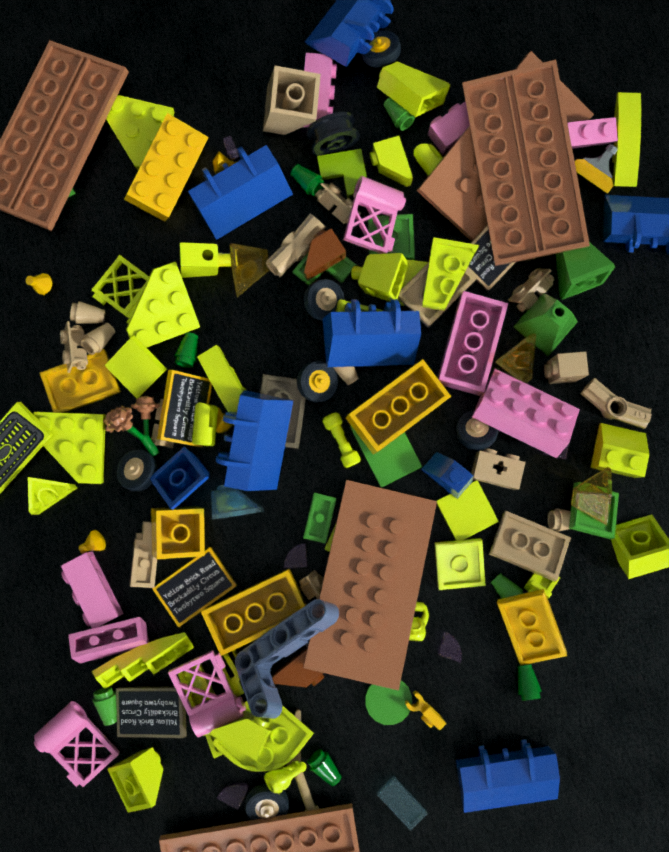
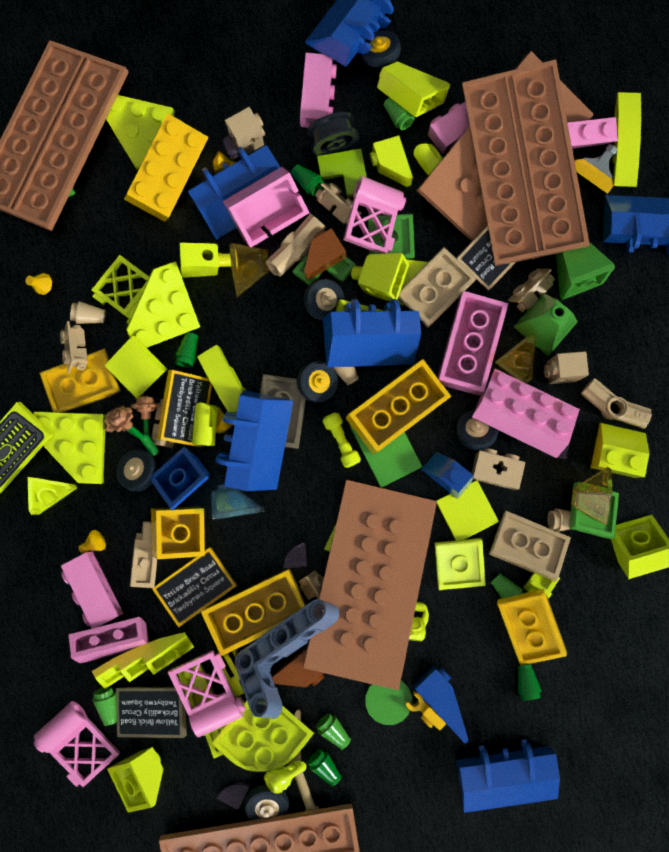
tan cone [81,323,115,355] -> none
neon yellow slope [210,717,272,760] -> none
tan slope [263,66,321,135] -> none
bright green plate [303,493,336,544] -> none
clear light blue tile [377,776,428,831] -> none
neon yellow wing [422,238,479,311] -> none
clear purple tile [437,631,462,663] -> none
none -> bright pink piece [223,167,309,248]
none -> tan brick [225,107,265,154]
none -> bright green cone [316,713,351,750]
none -> blue slope [413,665,468,743]

